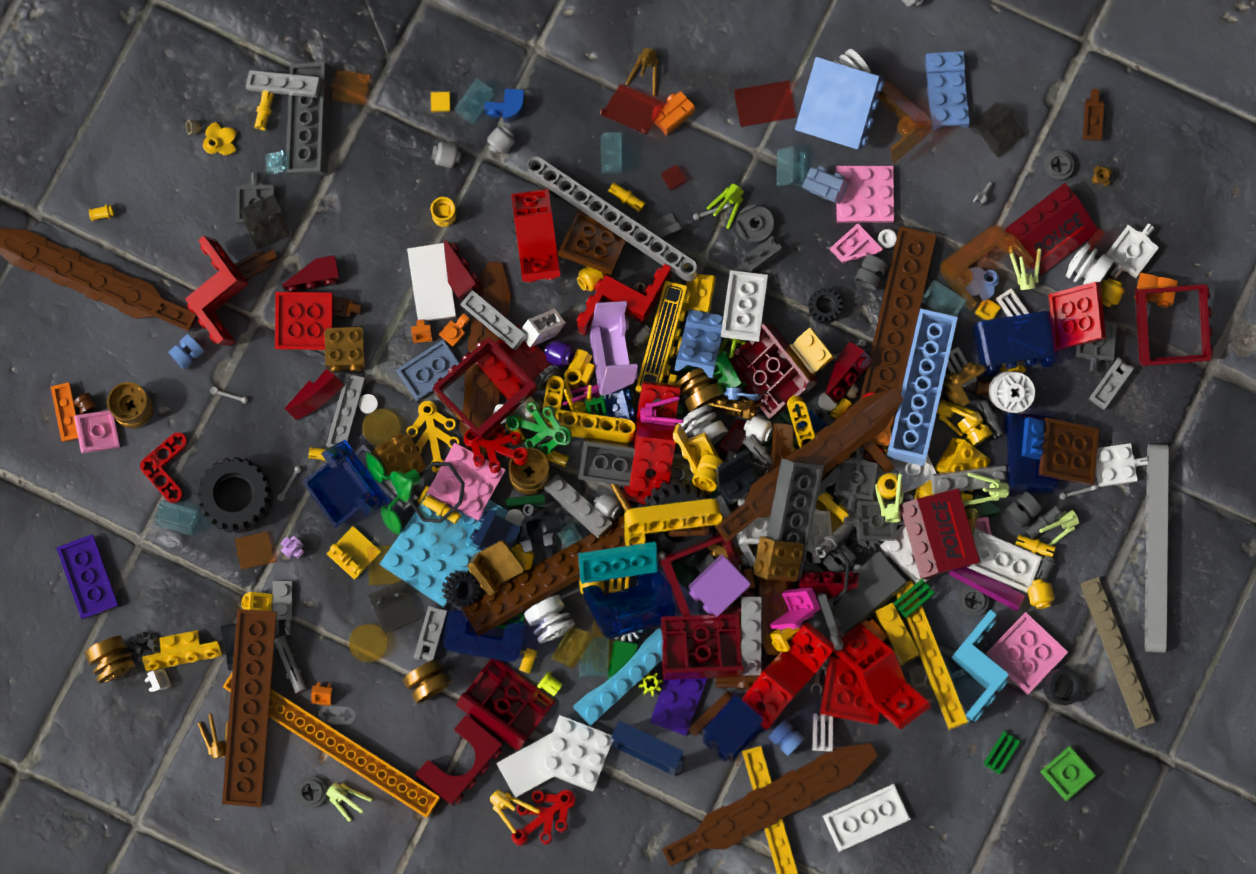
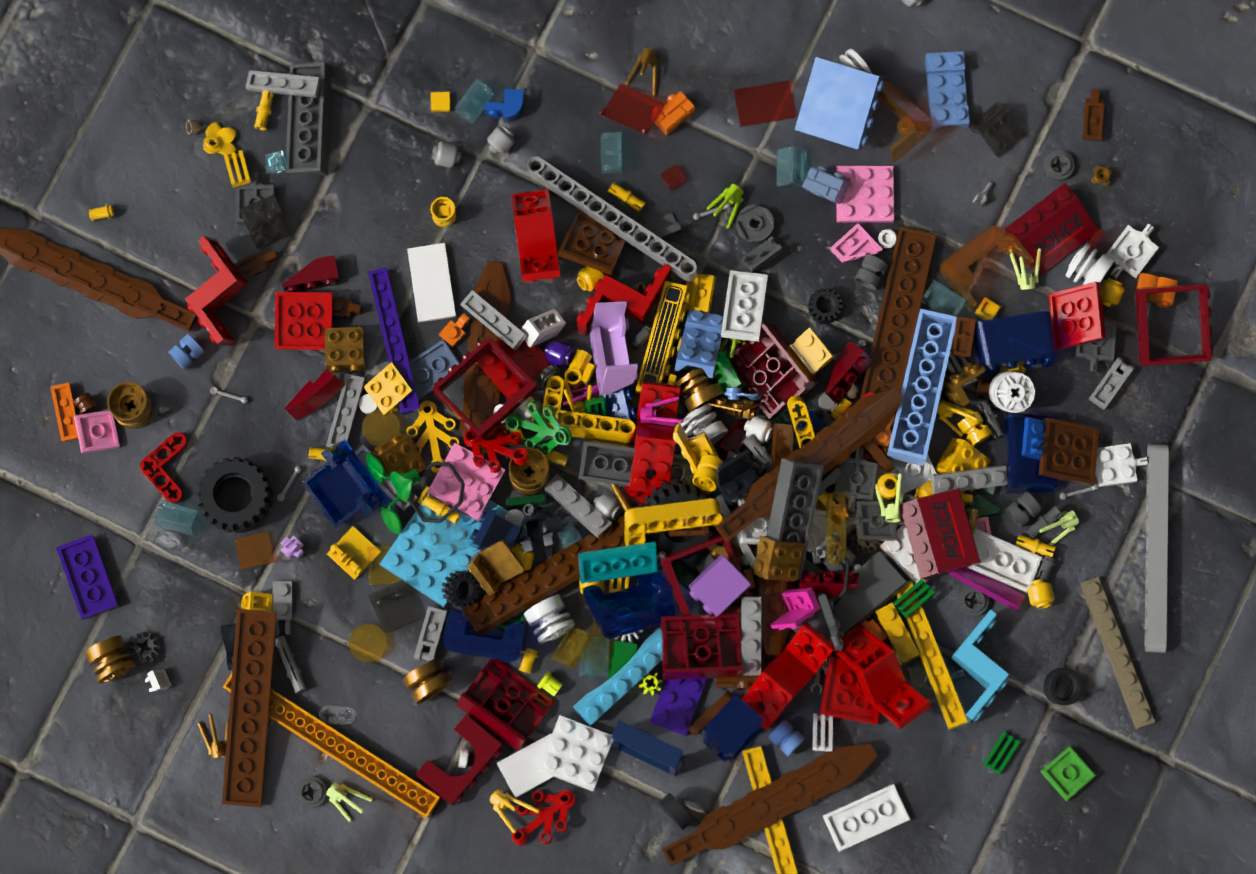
yellow bracket [142,630,222,671] -> none
orange tile [311,682,332,706] -> none
clear orange piece [332,70,370,105] -> none
orange tile [411,319,432,343] -> none
dark red slope [443,239,482,300] -> none
yellow bracket [770,627,800,652] -> none
medium blue plate [964,267,999,301] -> none
yellowish green plant [964,472,1009,506] -> none
bright pink plate [985,612,1068,695] -> none
white tile [995,288,1033,330] -> none
none -> yellow tile [224,150,251,188]
none -> yellow hinge [364,362,413,416]
none -> dark purple plate [368,267,421,415]
none -> white tile [458,748,469,768]
none -> black tyre [658,793,694,830]
none -> clear yellow beam [826,491,846,565]
none -> reddish brown hinge [951,316,976,357]

